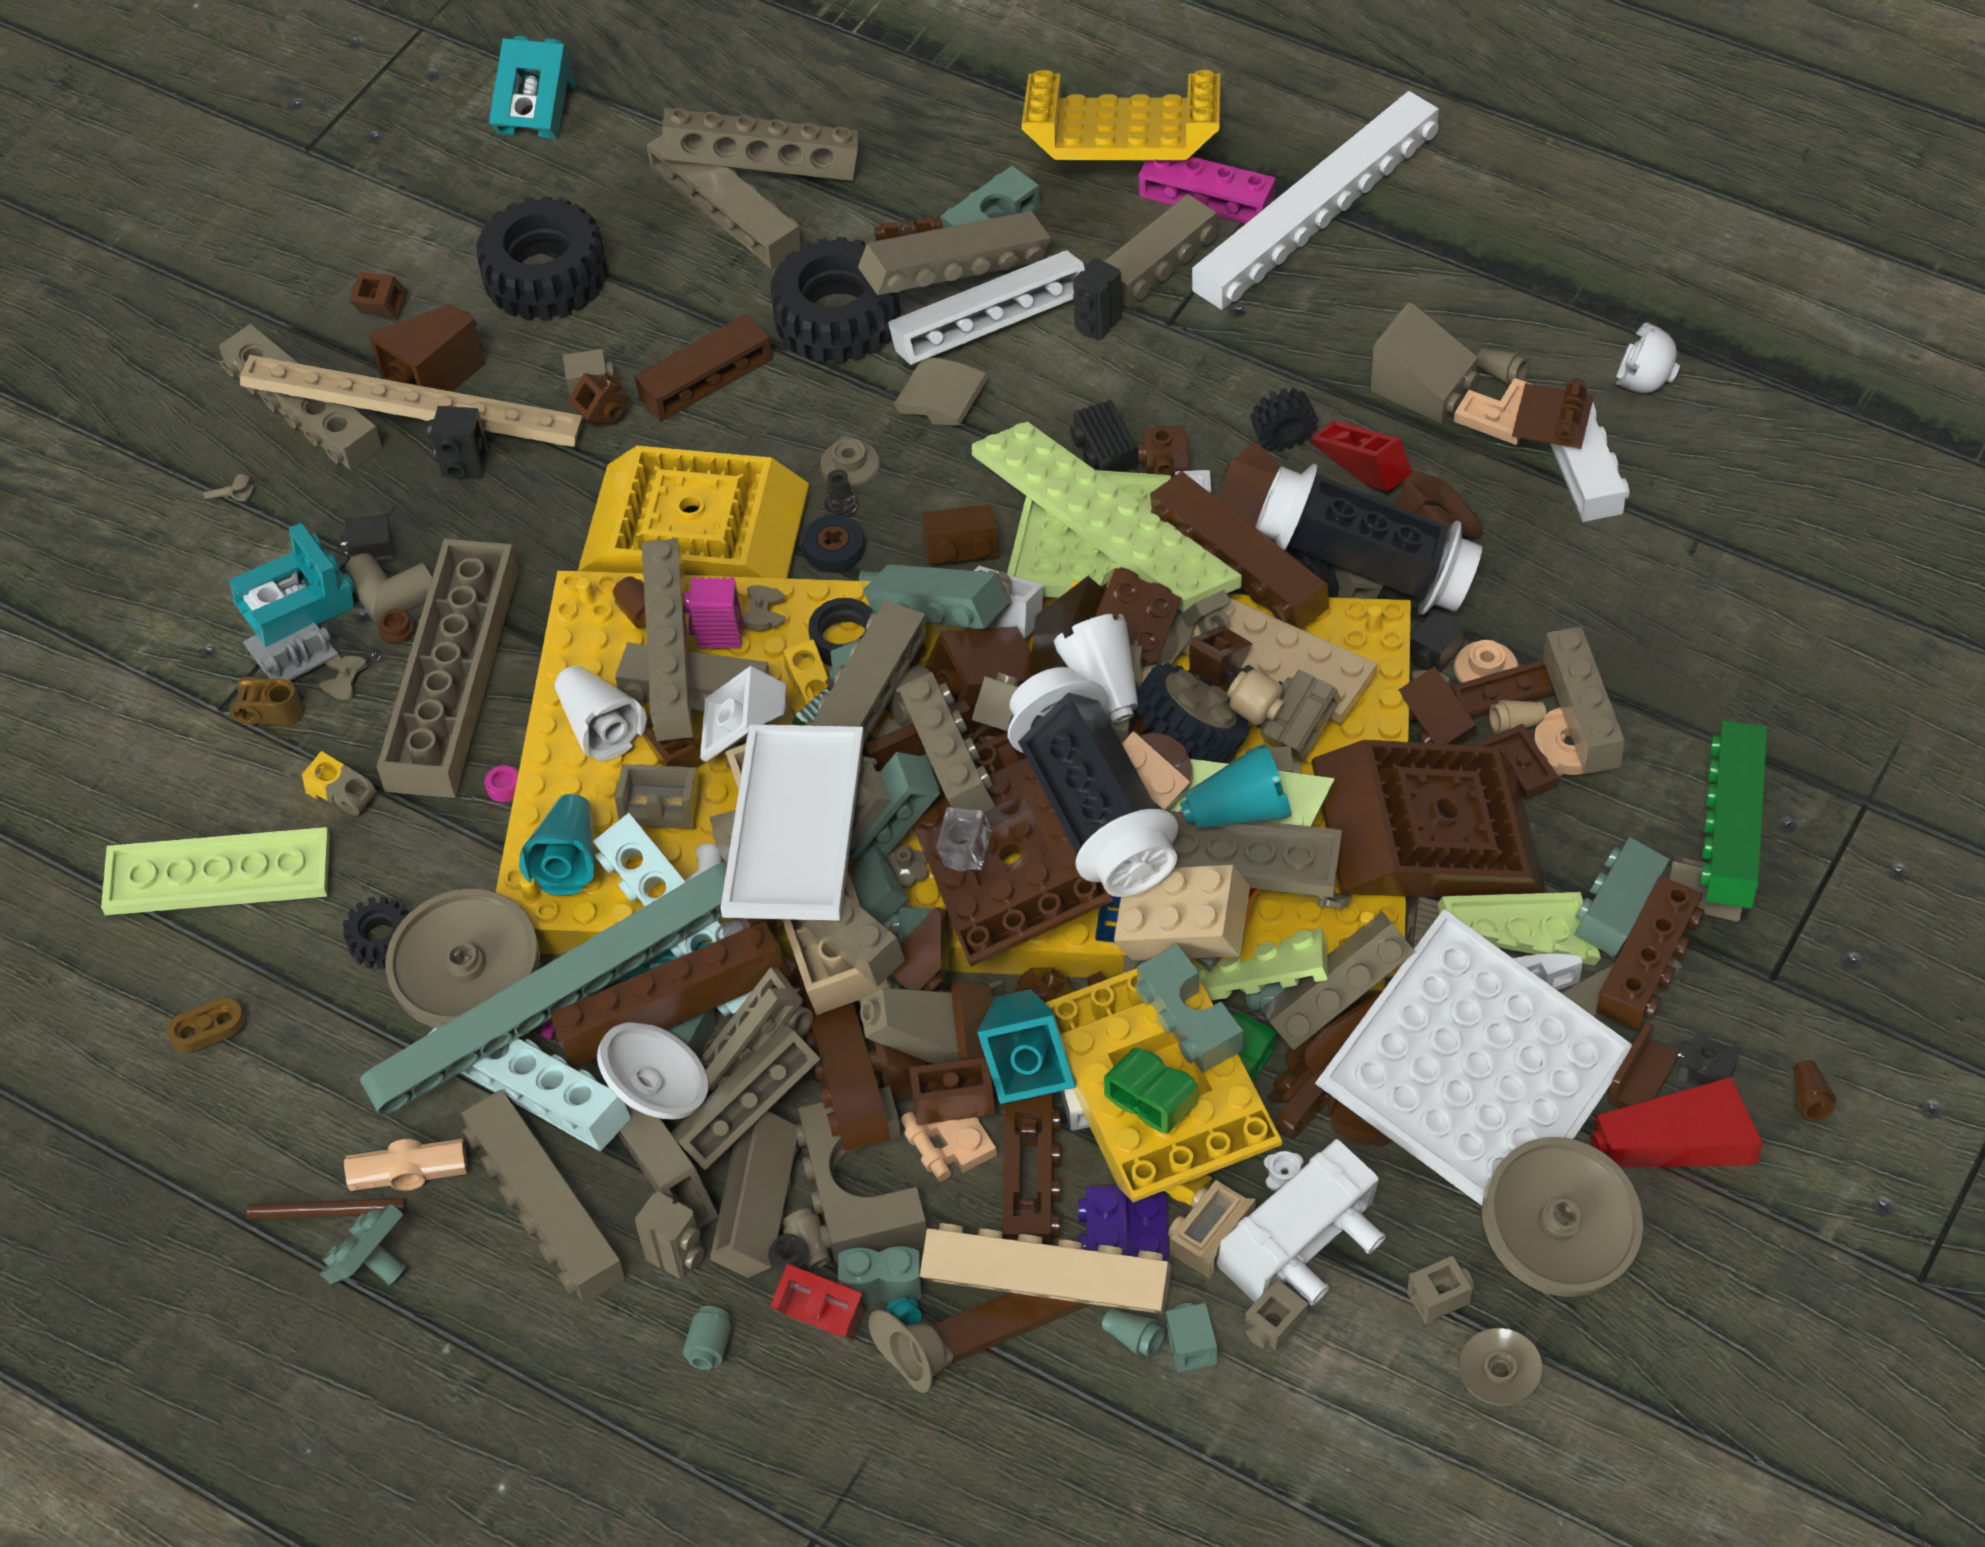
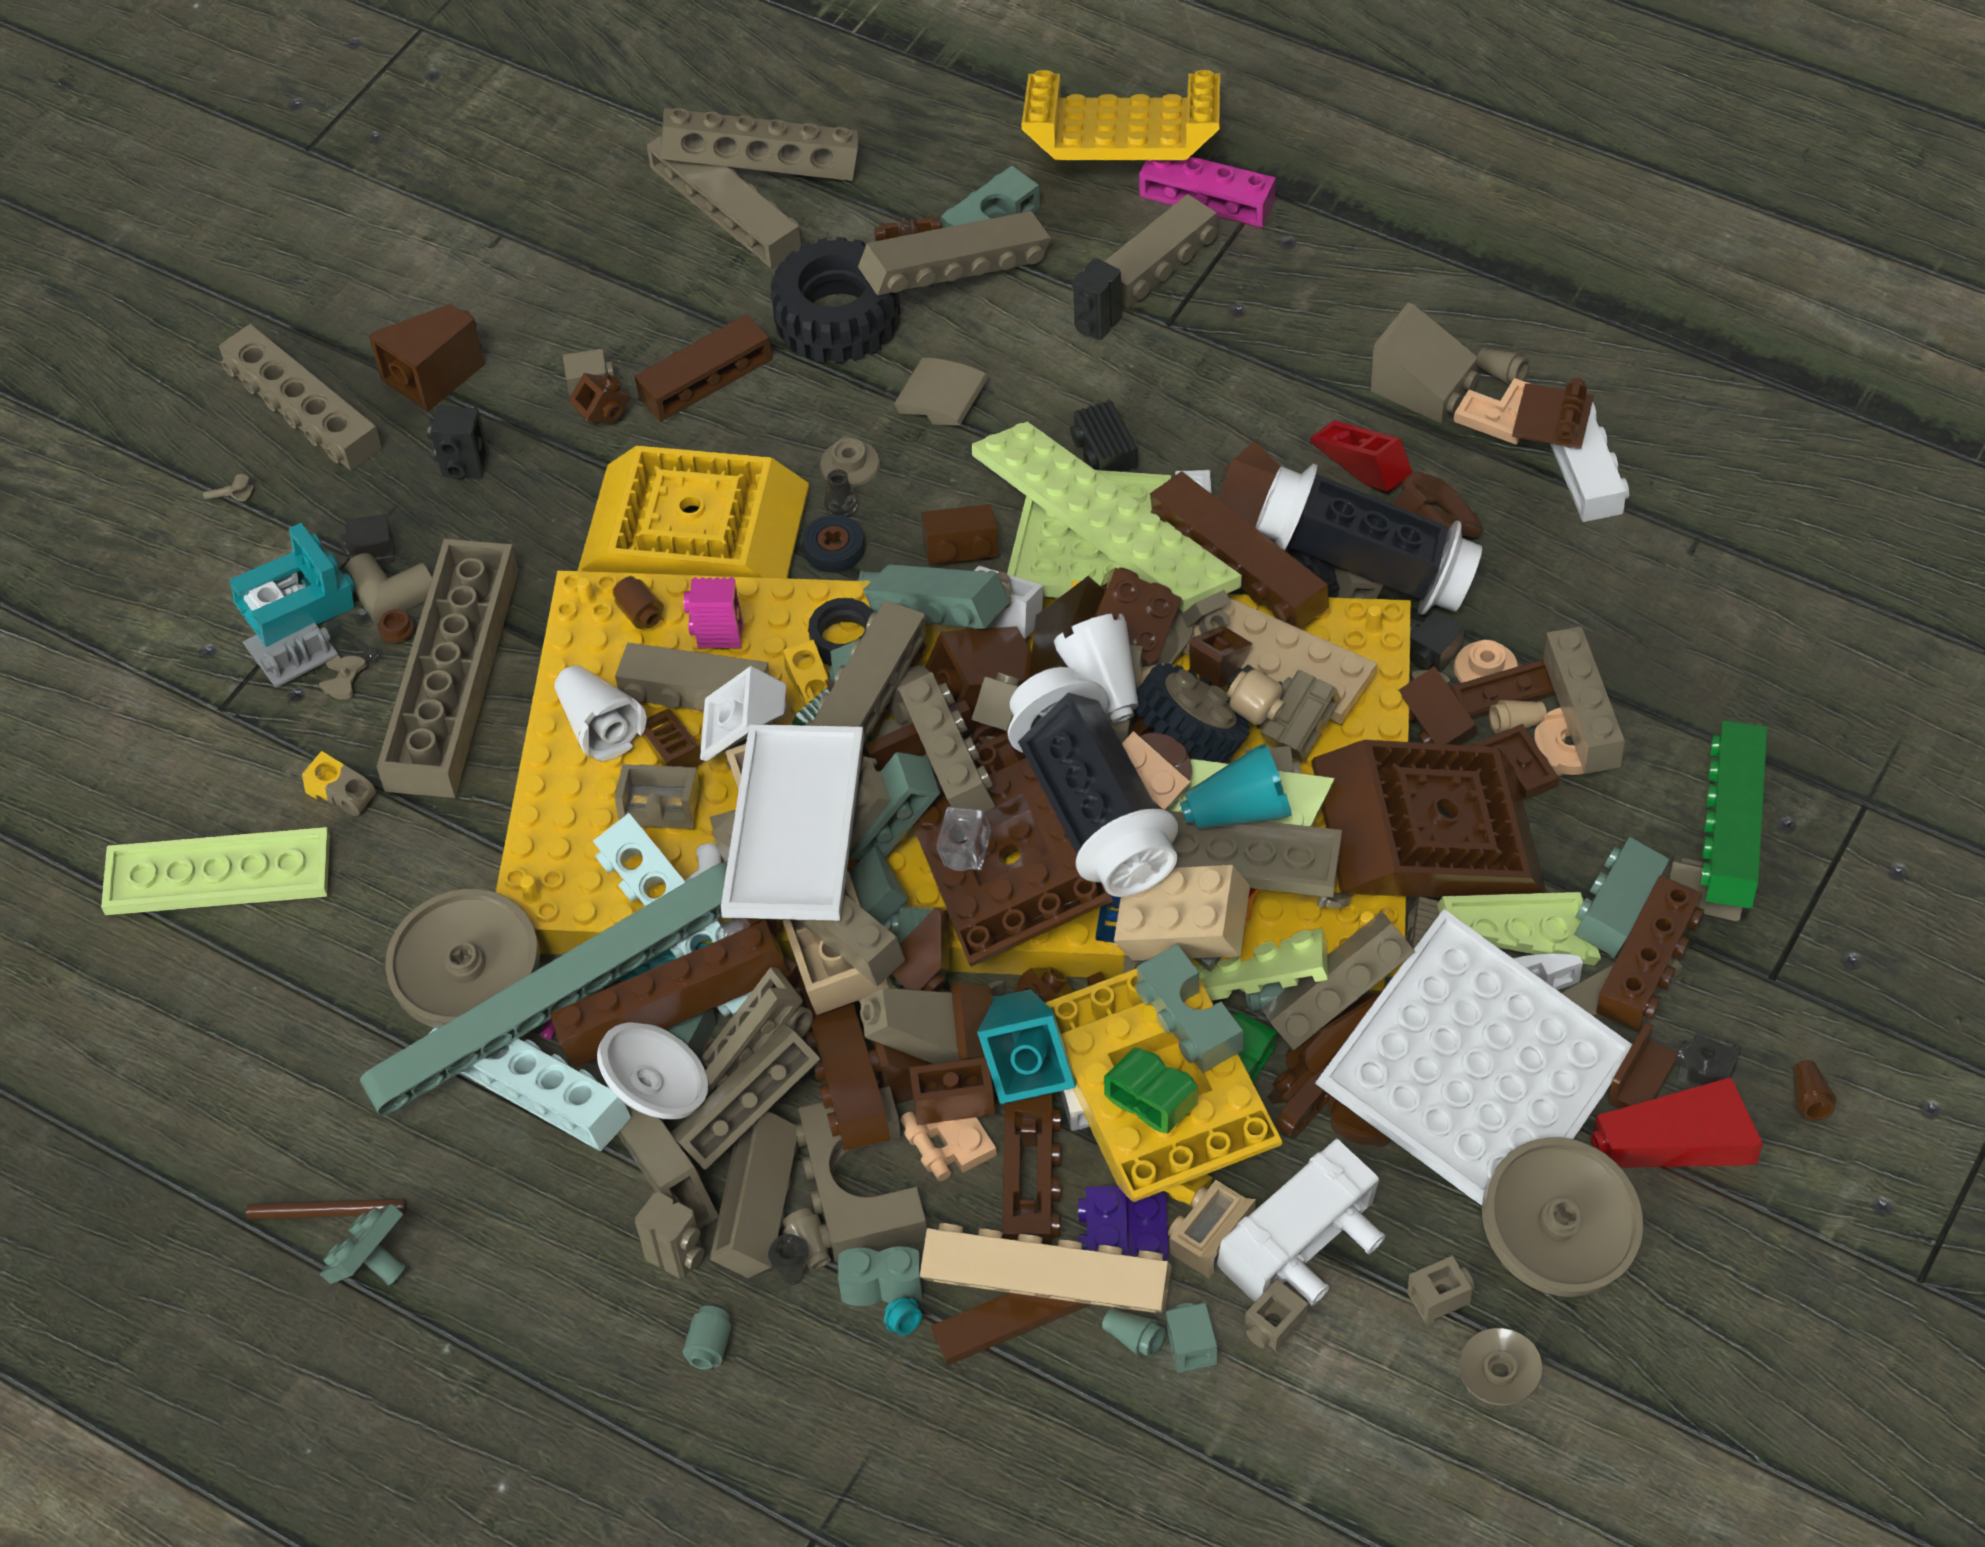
pearl gold plate [167,998,245,1053] -> none
pearl gold piece [229,677,304,726] -> none
tan plate [240,355,582,447] -> none
black tyre [343,896,408,970] -> none
light nougat piece [344,1139,468,1191] -> none
reddish brown brick [350,272,408,320] -> none
dark tan brick [461,1089,625,1304] -> none
black tyre [476,196,607,321] -> none
dark pink tile [484,765,519,802] -> none
teal brick [489,36,577,140] -> none
teal cone [519,794,596,896] -> none
dark tan brick [642,538,694,741] -> none
dark tan piece [742,585,785,631] -> none
red window [770,1263,865,1341] -> none
dark tan piece [869,1309,953,1393] -> none
dark tan plant [885,845,928,888] -> none
white brick [888,250,1085,365] -> none
reddish brown brick [1137,425,1188,475] -> none
white brick [1192,91,1439,310] -> none
black tyre [1250,388,1318,451] -> none
white plate [1264,1151,1303,1191] -> none
white cylinder [1616,322,1680,393] -> none

